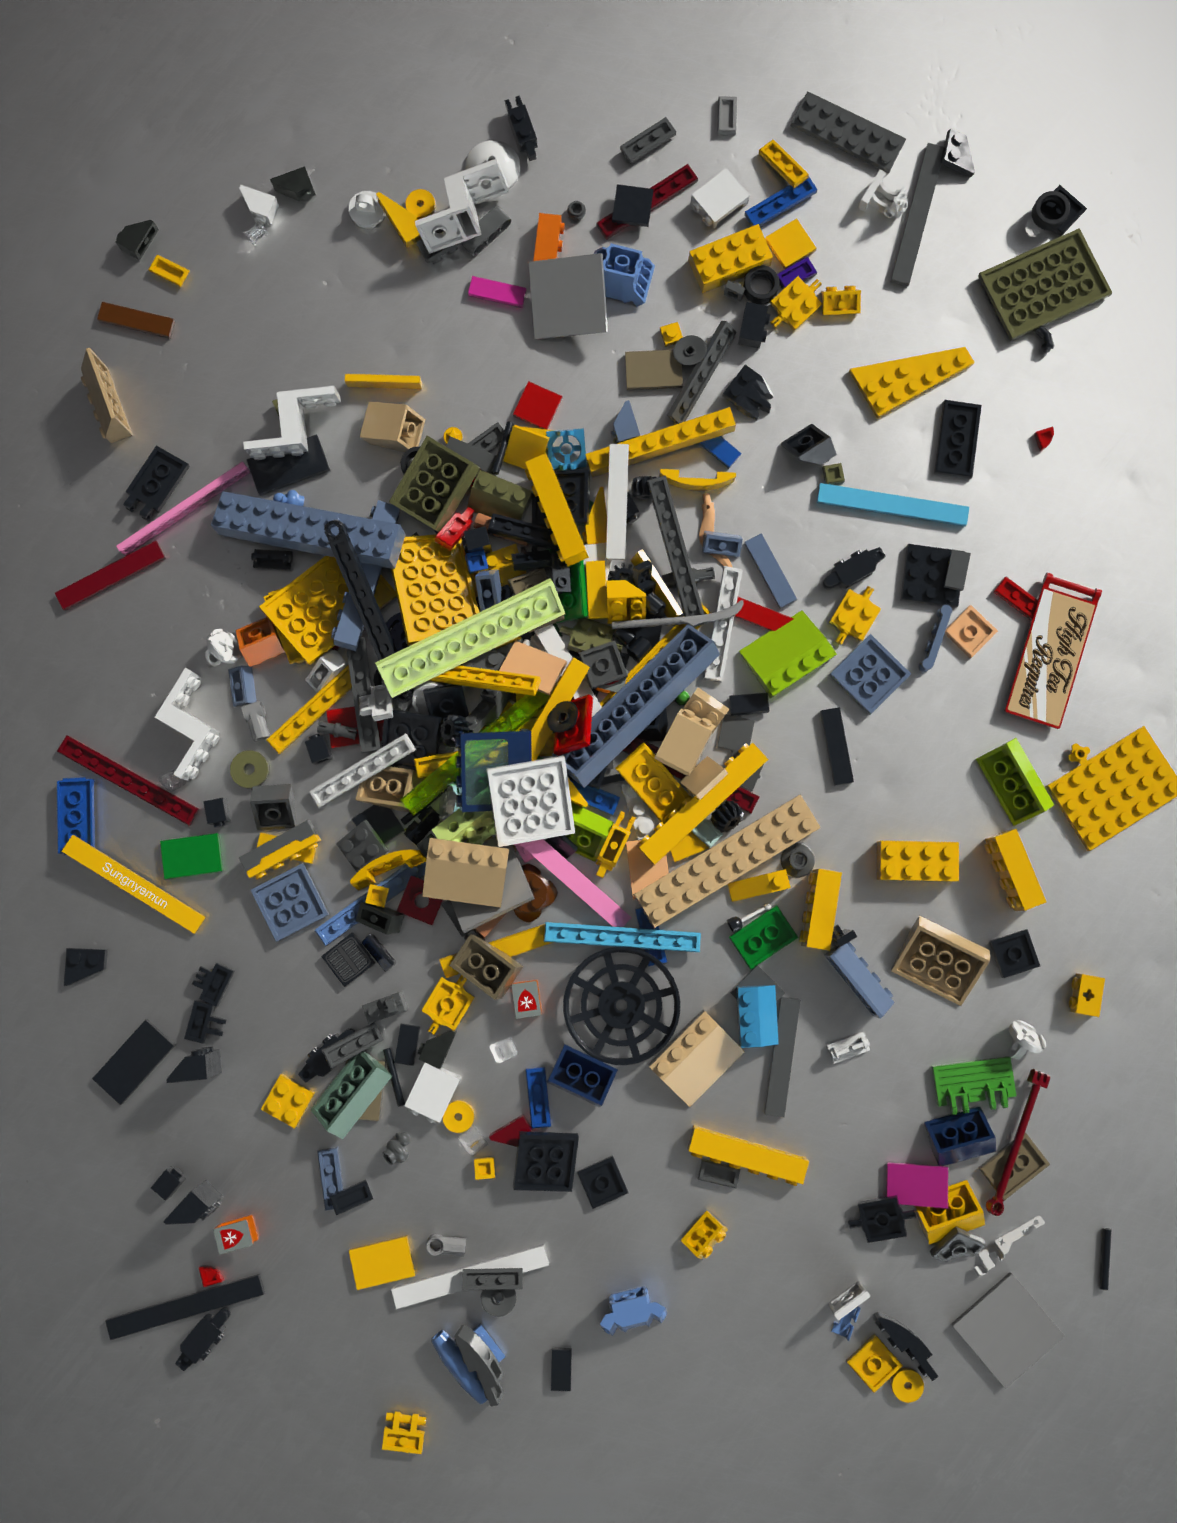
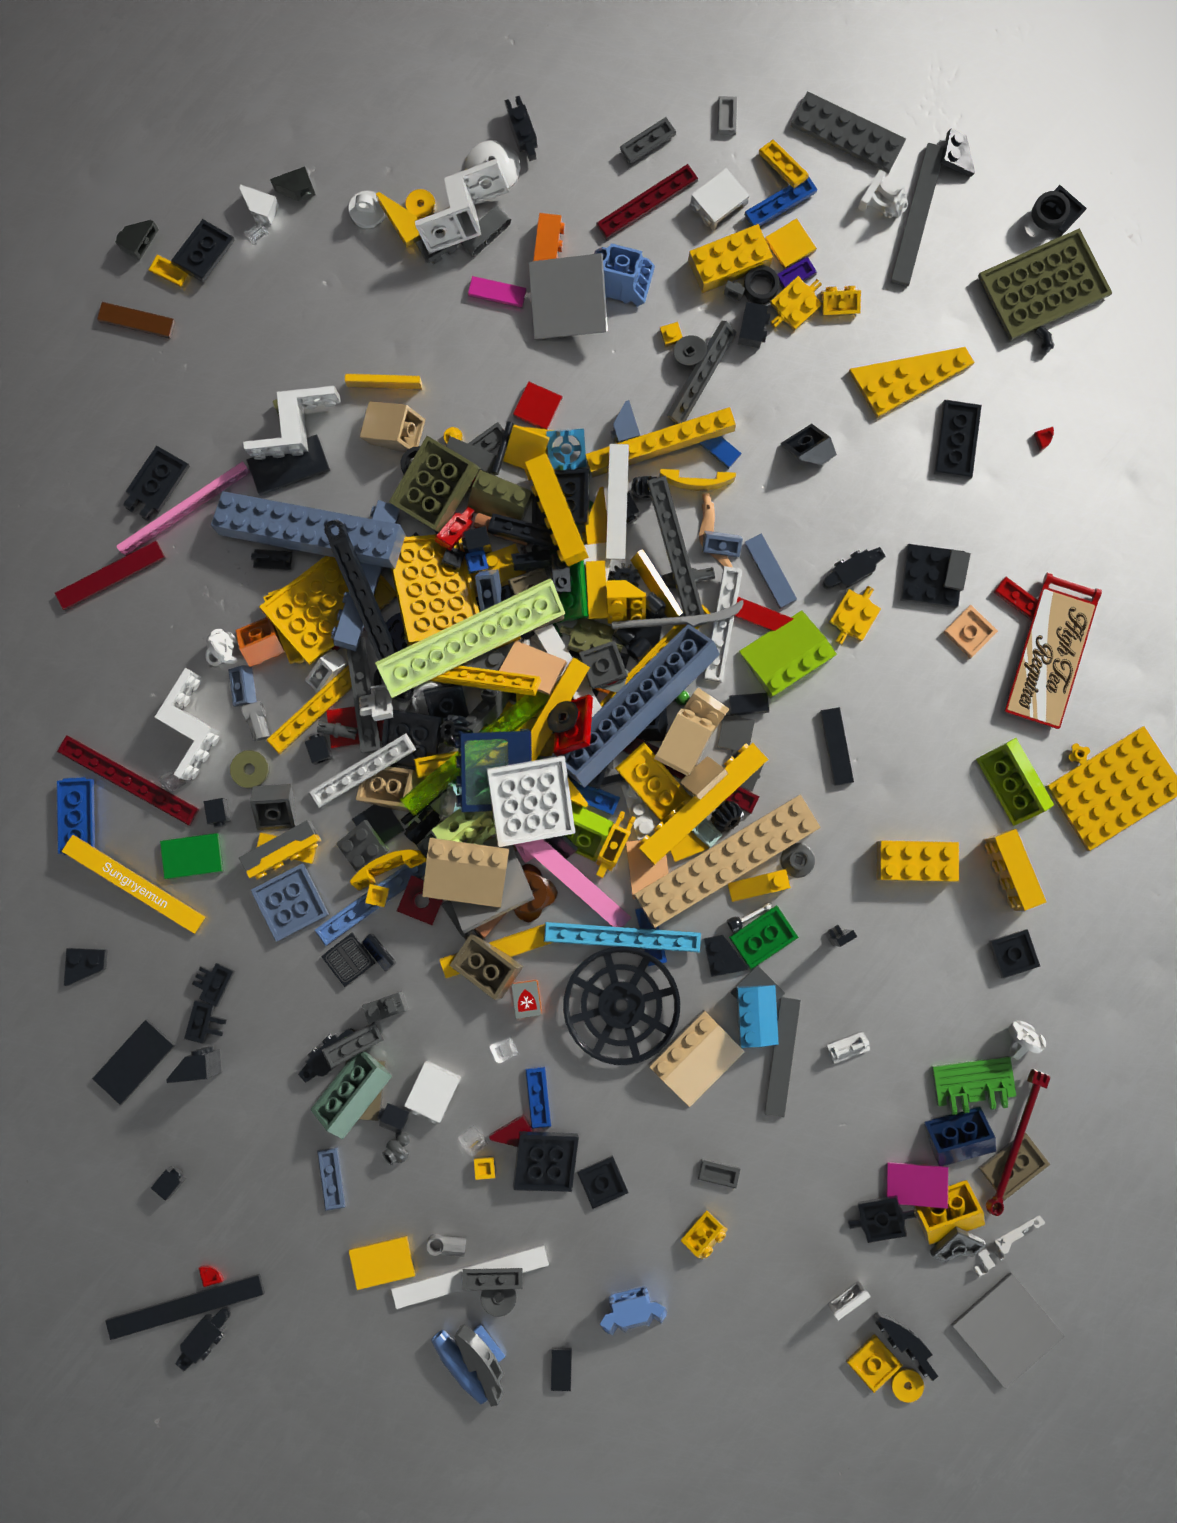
tan slope [81,348,132,443] -> none
black slope [163,1180,223,1225] -> none
piece [213,1215,258,1255] -> none
yellow plate [261,1074,315,1129] -> none
medium blue animal [273,490,304,506] -> none
black tile [329,1180,373,1216] -> none
pearl dark grey slope [356,903,404,935] -> none
yellow plate [382,1411,427,1454] -> none
black bar [383,1048,405,1107] -> none
black tile [394,1023,421,1066] -> none
pearl dark grey slope [417,1030,457,1069] -> none
yellow plate [421,975,475,1035] -> none
yellow piece [443,1100,475,1133] -> none
dark blue slope [547,1044,618,1107] -> none
dark grey plate [567,201,586,220] -> none
black tile [612,184,654,227] -> none
dark tan tile [625,350,683,390] -> none
black slope [633,560,656,597] -> none
yellow brick [687,1125,809,1186] -> none
black plate [722,365,773,420] -> none
yellow brick [799,869,842,951] -> none
medium azure tile [817,483,969,526] -> none
olive tile [822,463,845,485] -> none
sand blue slope [824,942,895,1019] -> none
sand blue plate [829,634,911,715] -> none
medium blue piece [831,1306,861,1341] -> none
tan slope [891,915,990,1006] -> none
sand blue plate [918,605,952,672] -> none
yellow brick [1069,973,1105,1017] -> none
black piece [1100,1228,1112,1290] -> none
none -> black tile [171,219,235,282]
none -> black brick [377,1103,409,1135]
none -> black tile [441,548,466,571]
none -> black wing [704,935,748,977]

